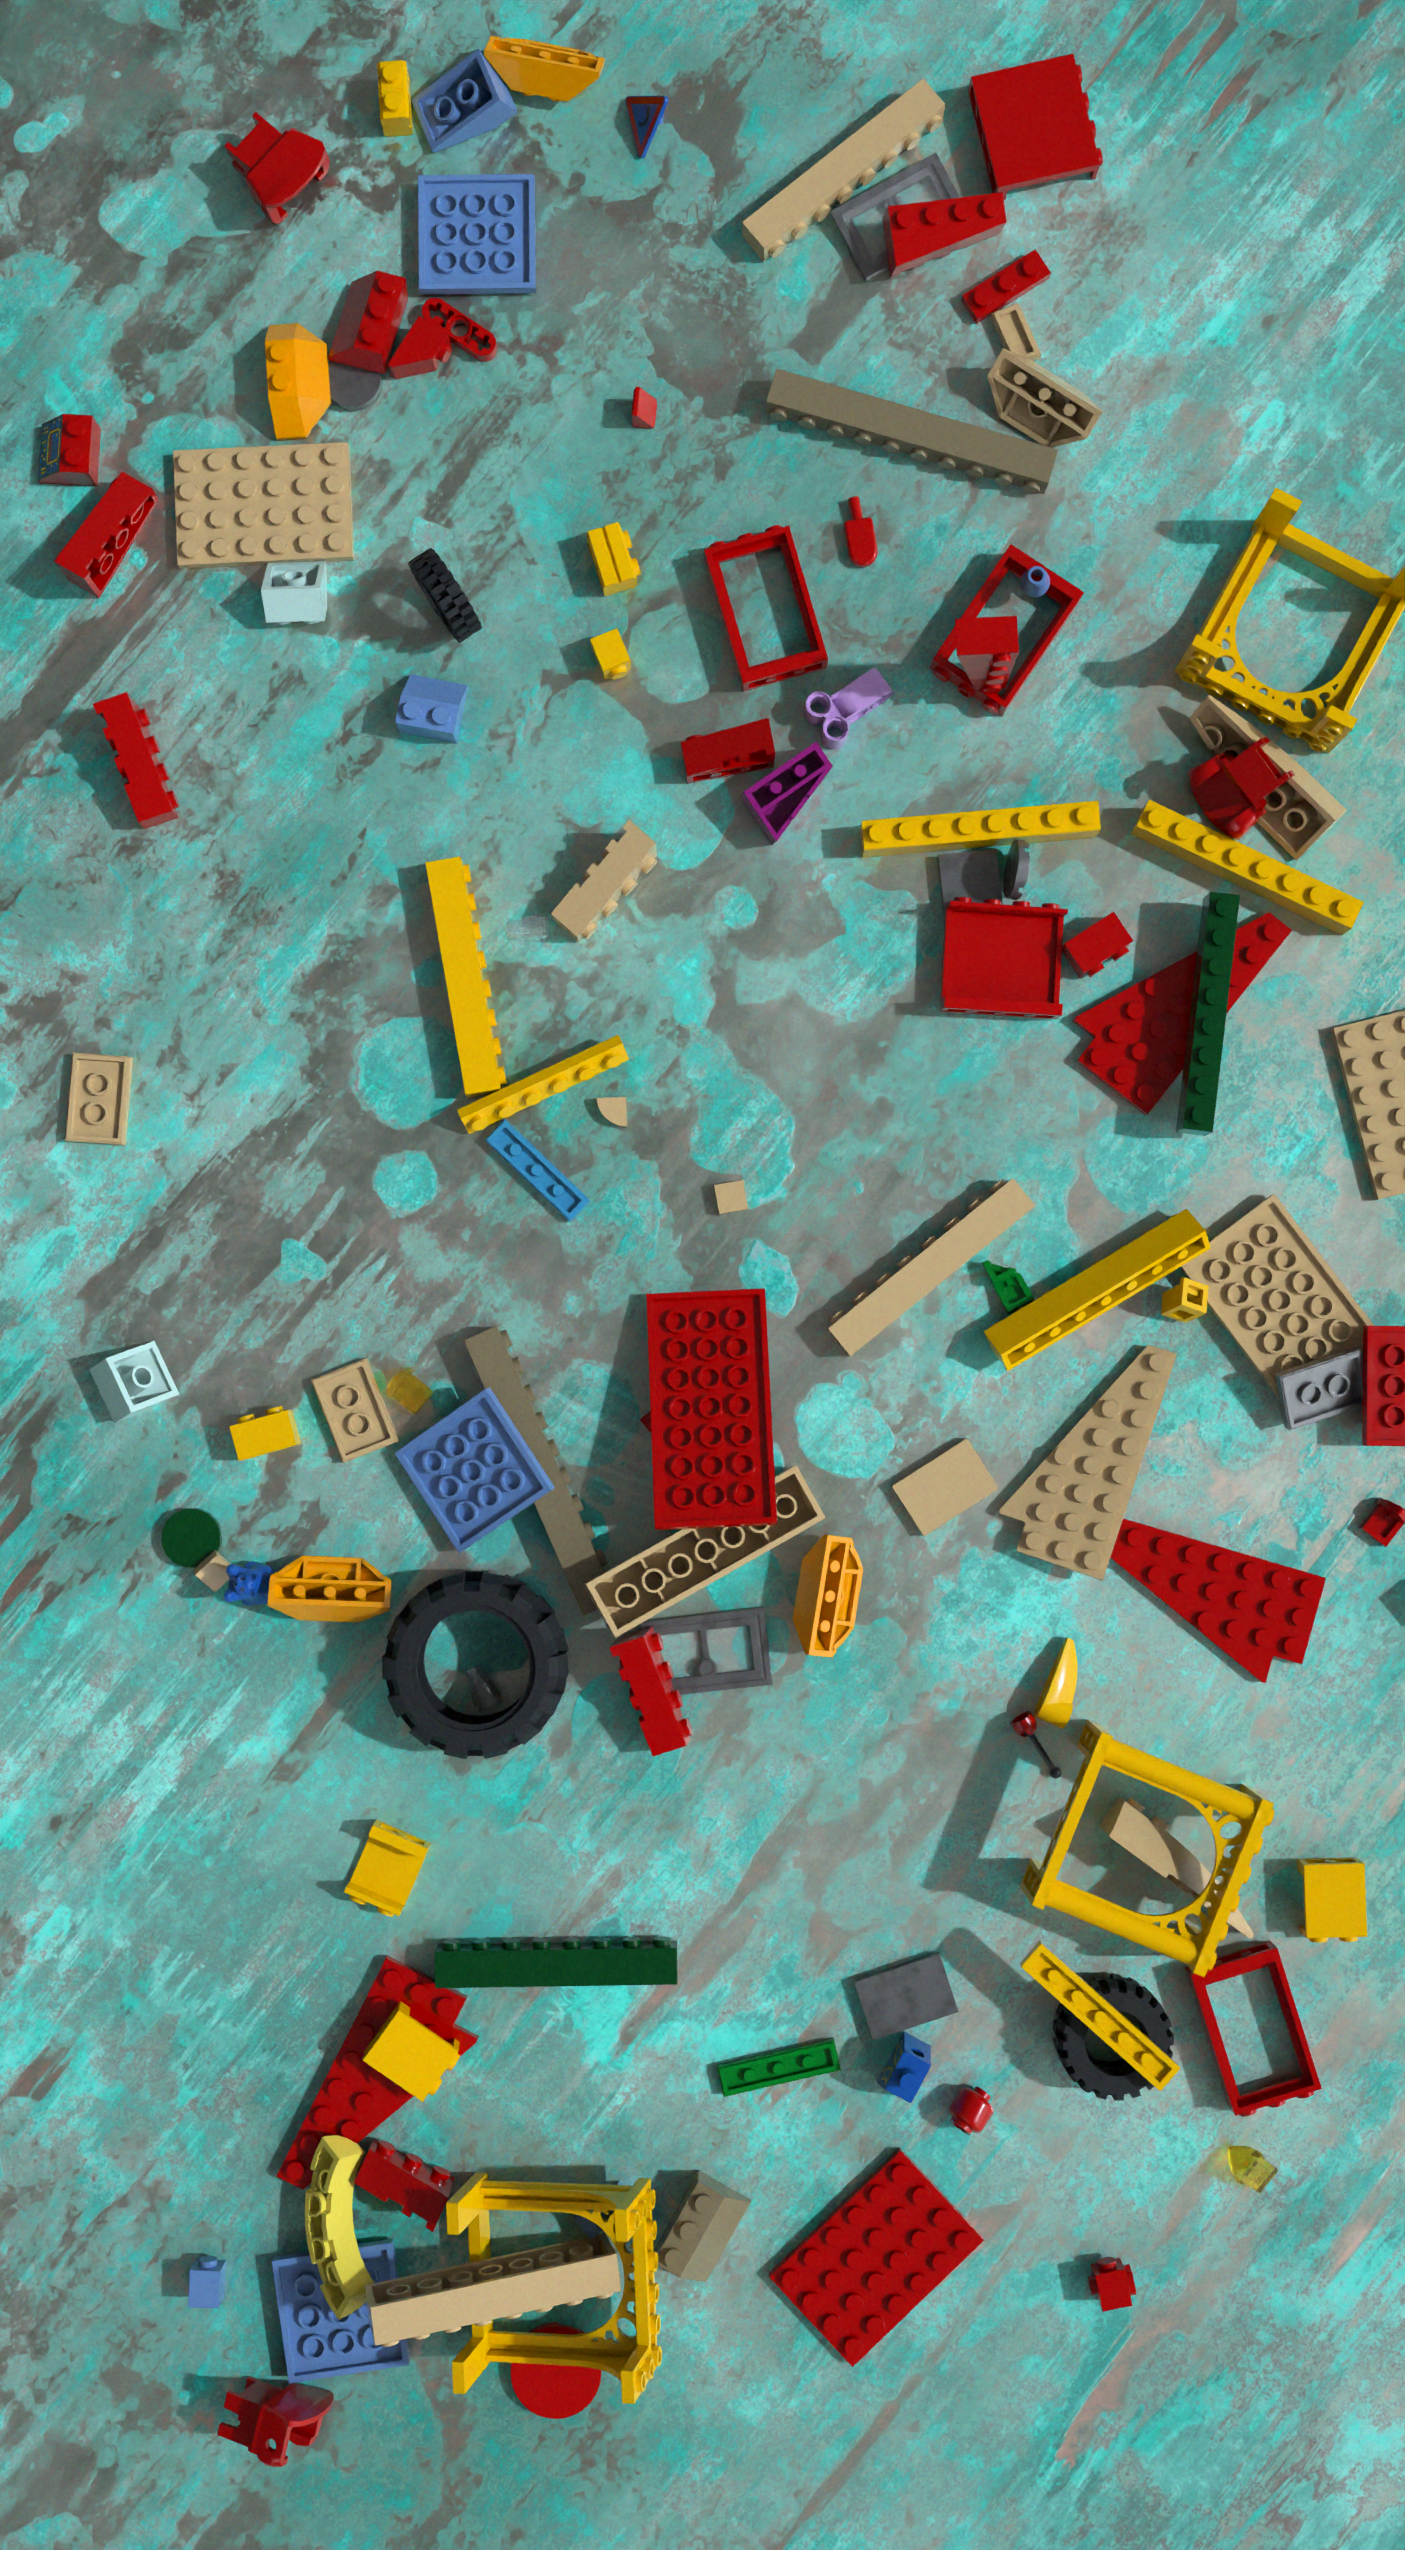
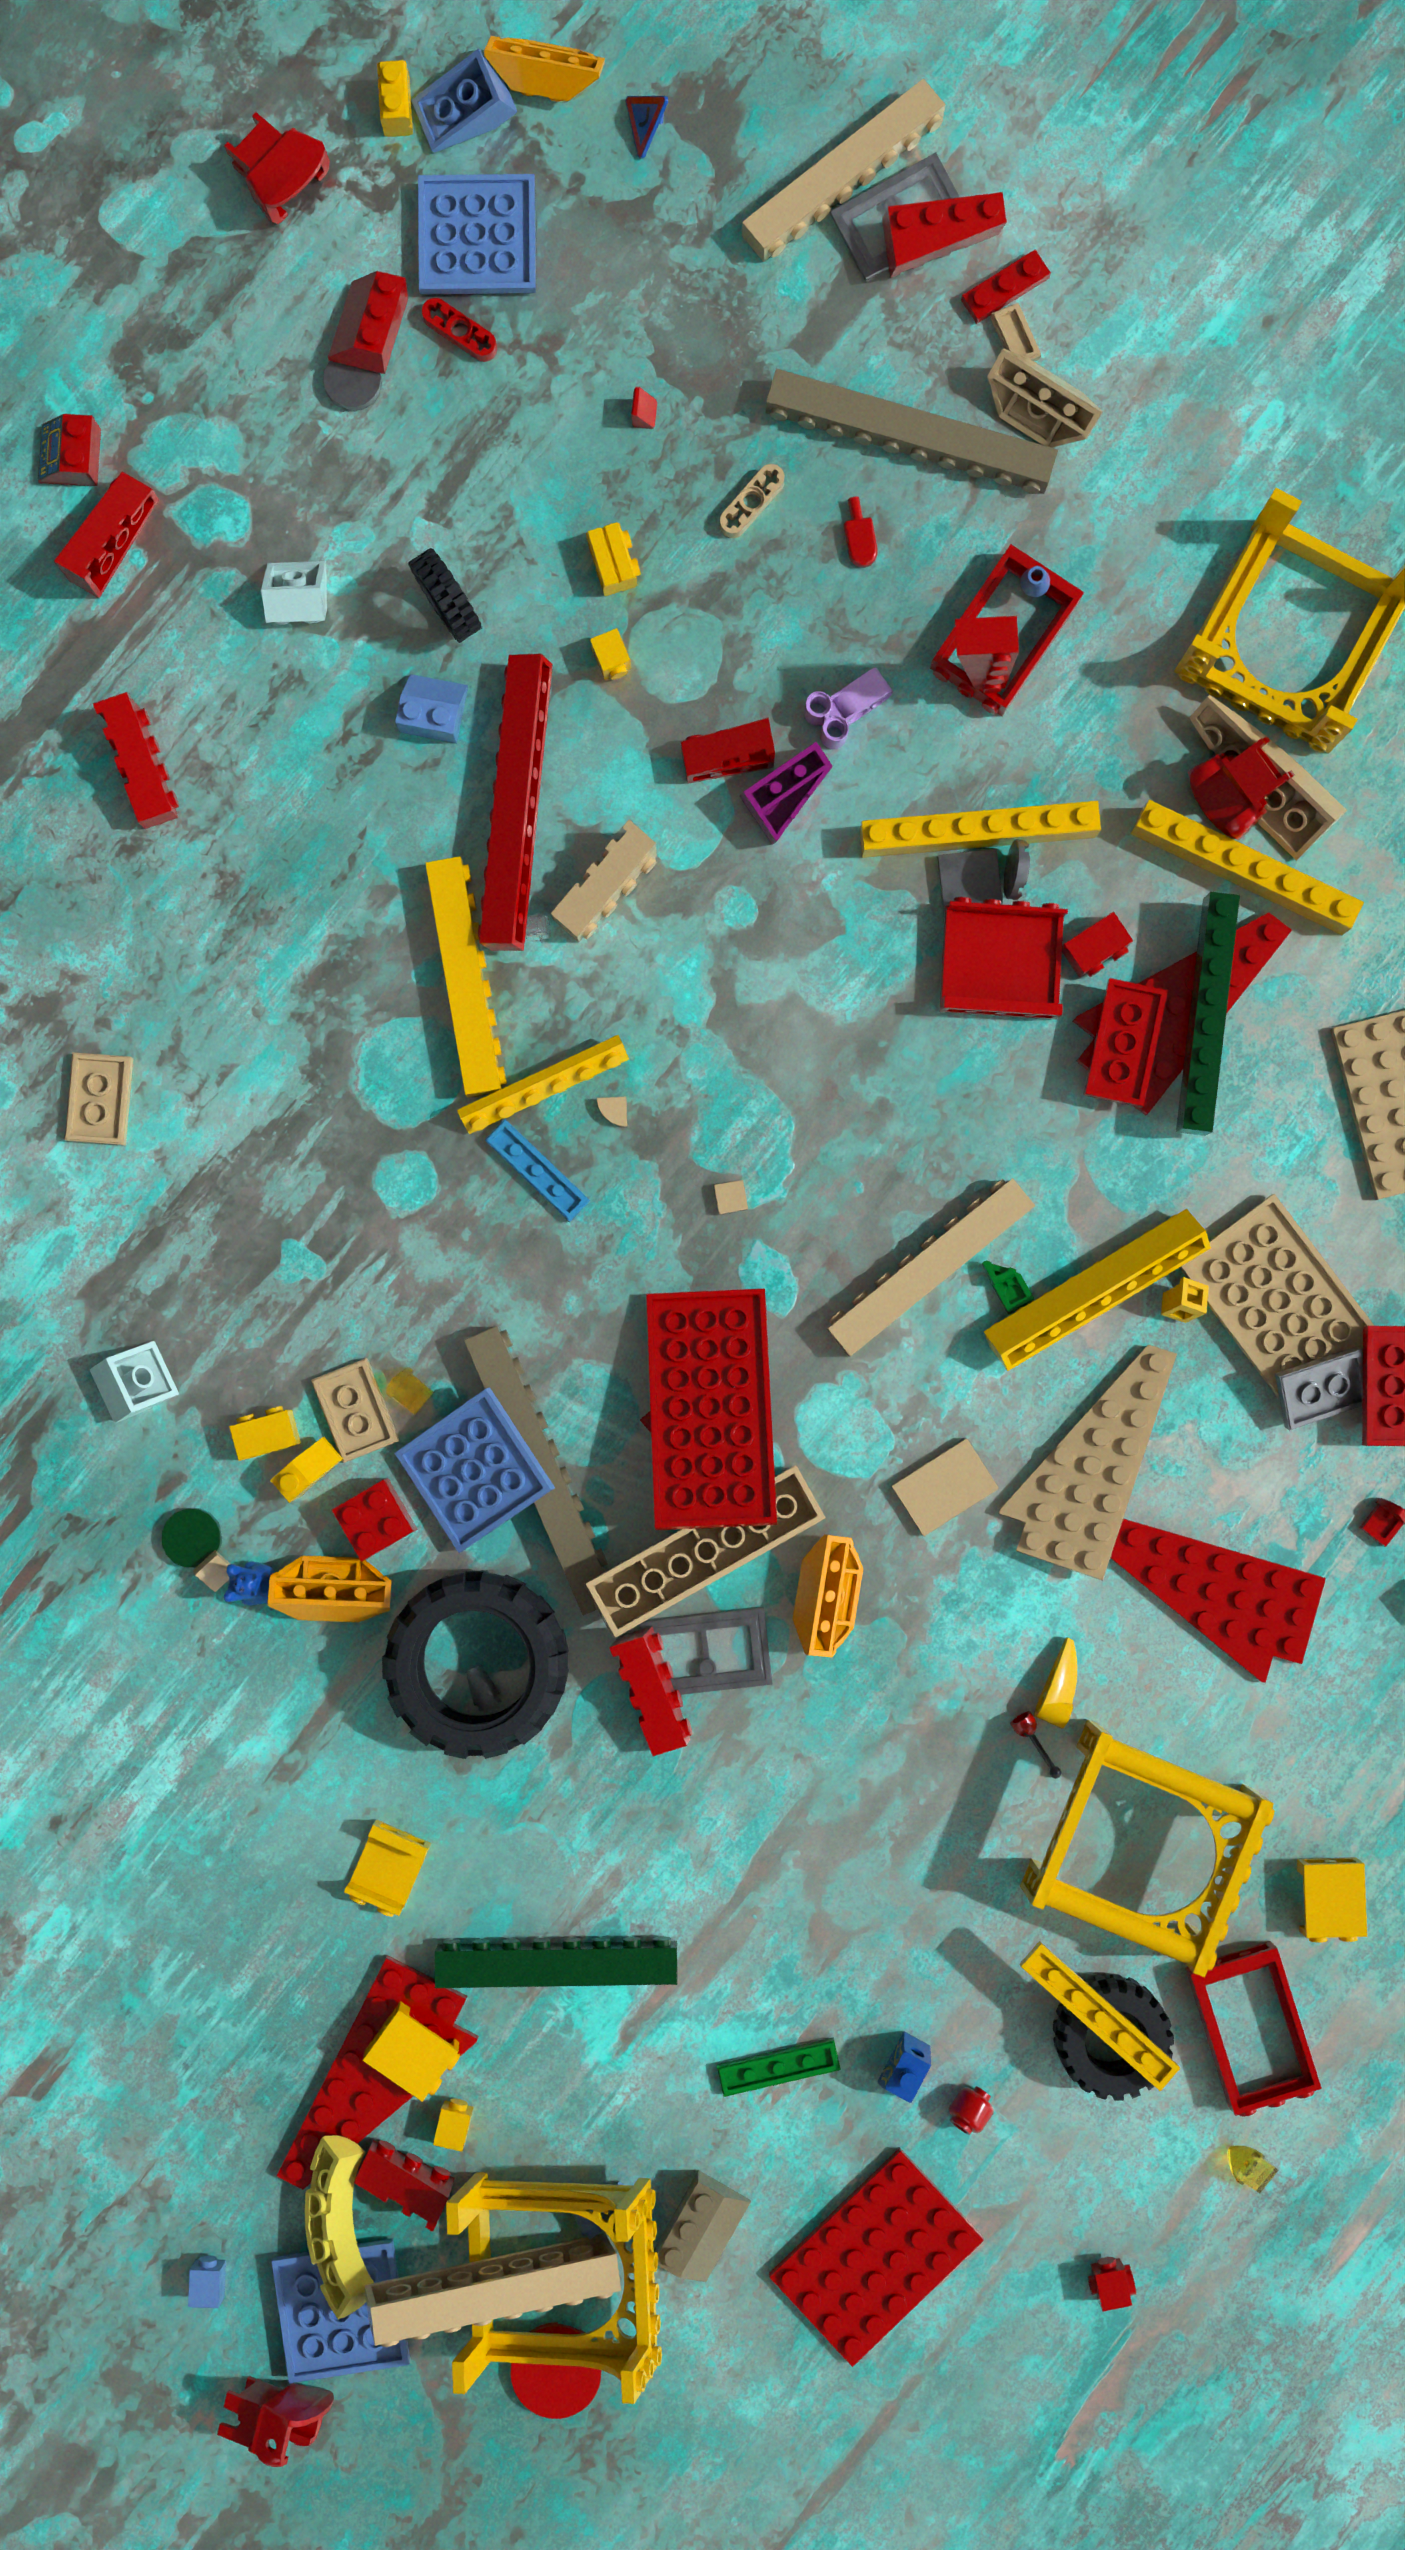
tan plate [173,442,354,569] -> none
light orange wedge [265,323,331,441] -> none
red slope [388,316,452,380] -> none
red door [704,525,828,692] -> none
flat silver tile [854,1952,959,2040] -> none
red panel [968,54,1103,200] -> none
tan wedge [1099,1796,1254,1939] -> none
none -> yellow slope [270,1437,343,1503]
none -> red brick [332,1478,418,1562]
none -> yellow brick [433,2098,474,2152]
none -> red brick [478,654,553,951]
none -> tan beam [720,464,784,538]
none -> red plate [1084,978,1168,1108]

